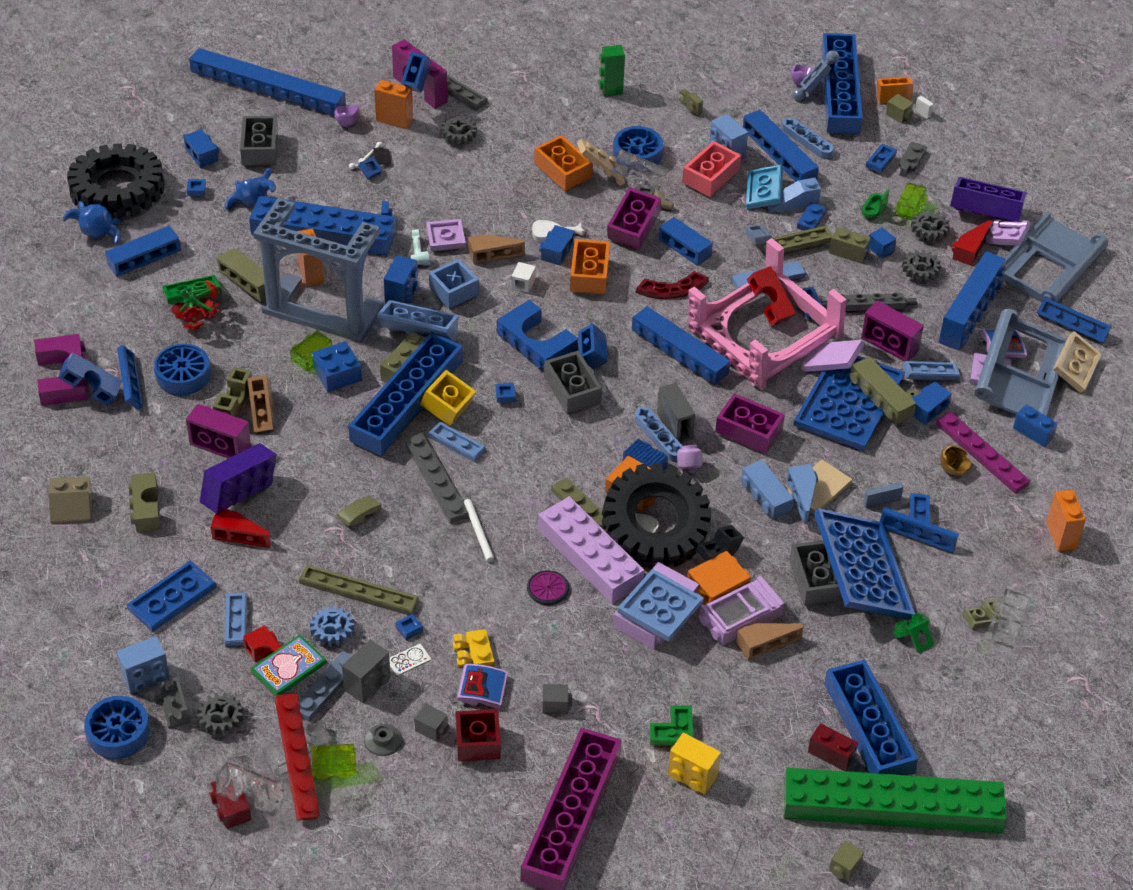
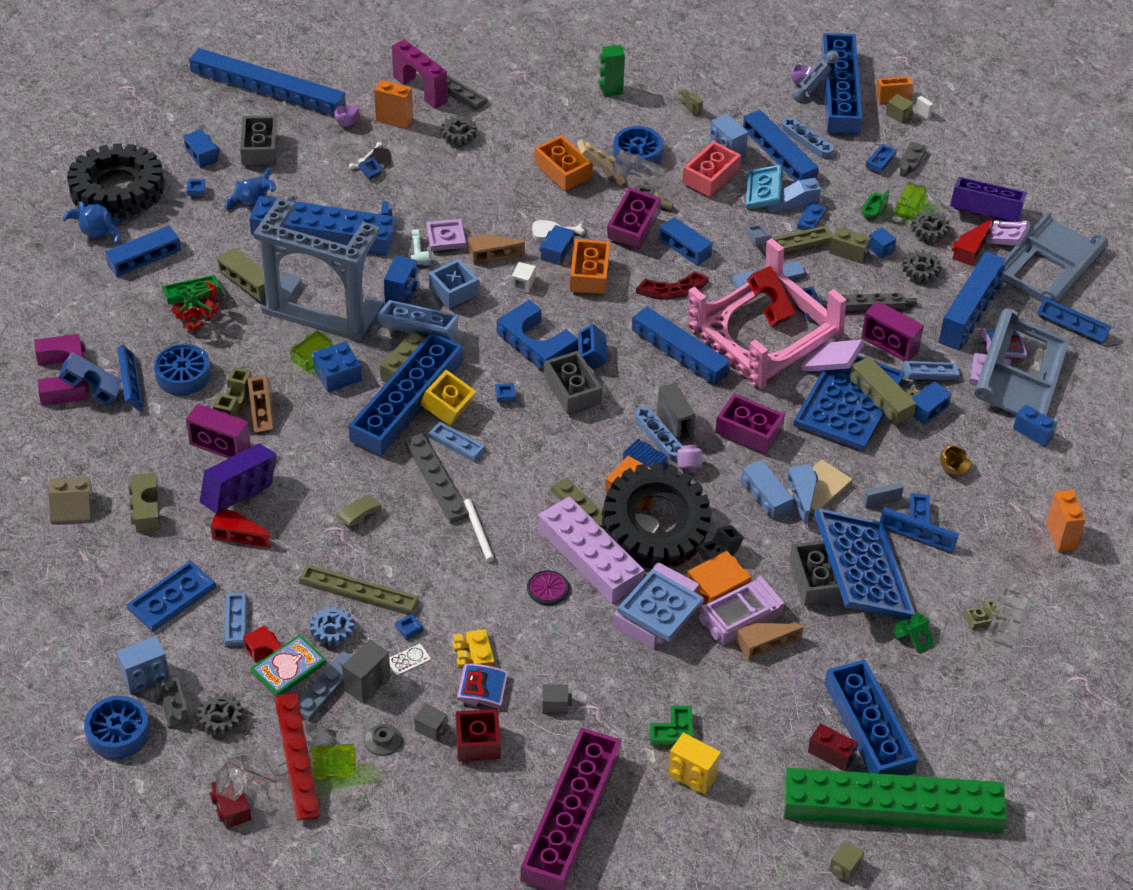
orange brick [297,228,324,287] -> none
blue brick [401,52,432,93] -> none
magenta plate [936,411,1030,494] -> none
tan plate [1053,331,1102,393] -> none

